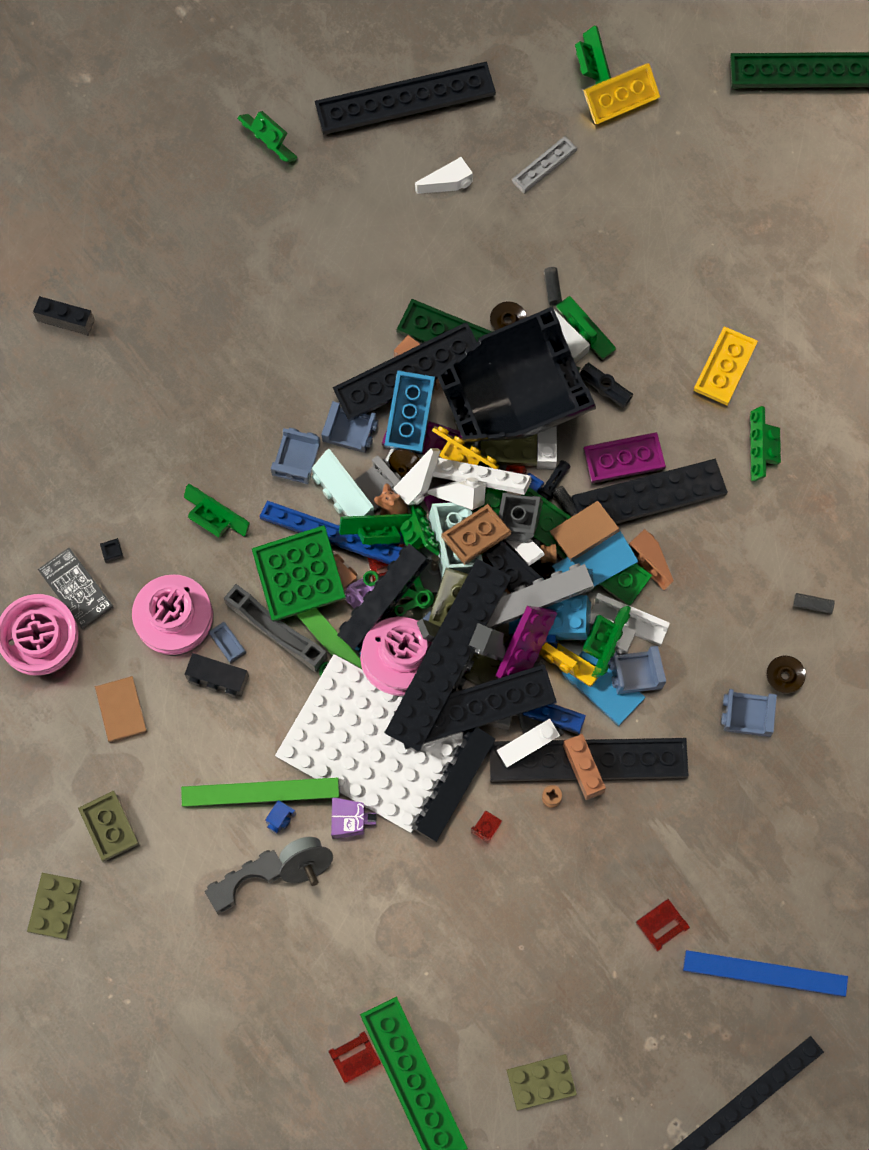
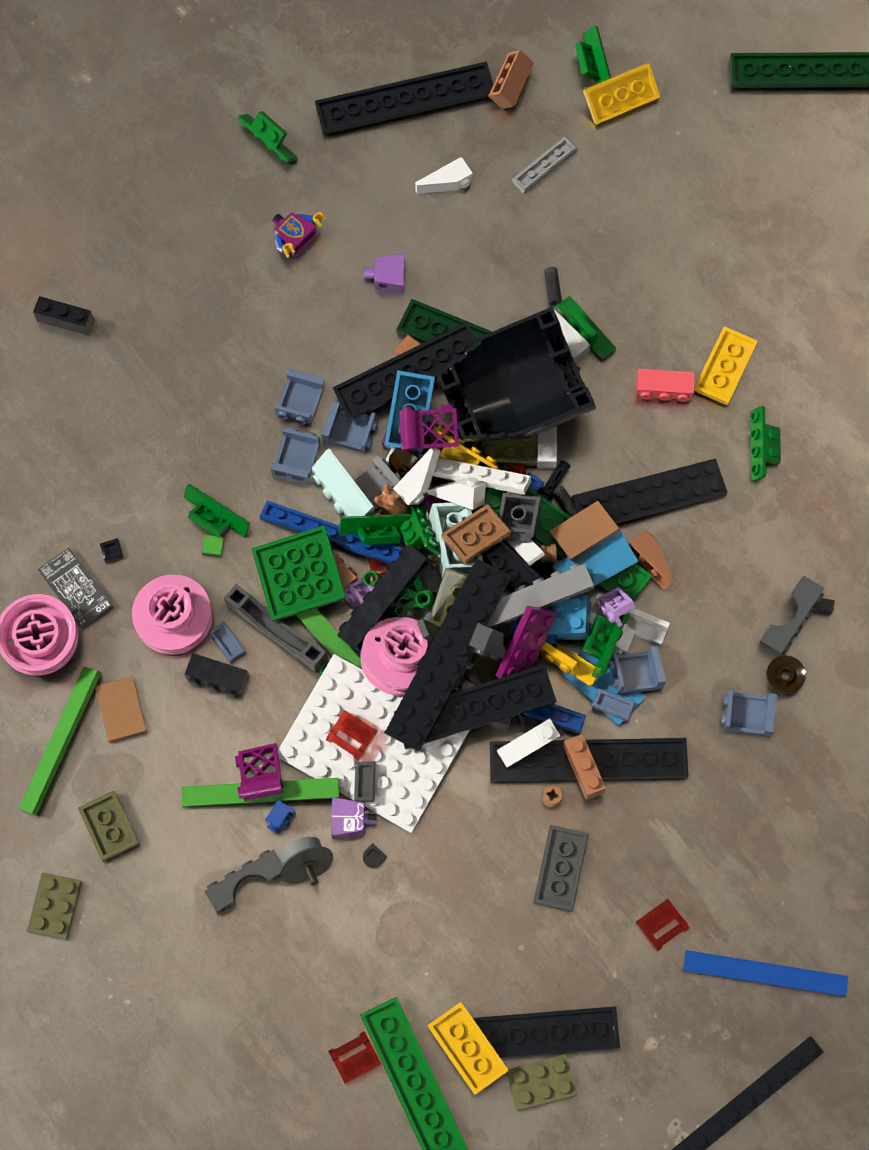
black brick [411,727,495,842] -> none
clear red bracket [471,810,502,844] -> none
dark brown dish [490,301,527,330] -> none
black piece [579,362,633,408] -> none
magenta plate [583,432,666,484] -> none
none -> bright green tile [18,667,101,815]
none -> bright green tile [202,535,224,557]
none -> magenta piece [235,743,284,802]
none -> torso [272,212,326,258]
none -> sand blue panel [275,368,325,425]
none -> clear red plate [326,710,378,761]
none -> dark grey tile [354,761,376,802]
none -> black tile [363,843,387,868]
none -> medium lavender torso [364,254,405,293]
none -> magenta piece [399,405,459,451]
none -> yellow plate [427,1002,509,1095]
none -> black plate [473,1006,620,1058]
none -> nougat brick [489,50,534,109]
none -> dark grey tile [533,825,589,912]
none -> sand blue tile [591,689,635,722]
none -> lavender bracket [599,587,636,627]
none -> coral brick [636,369,695,402]
none -> dark grey arch [760,576,824,654]

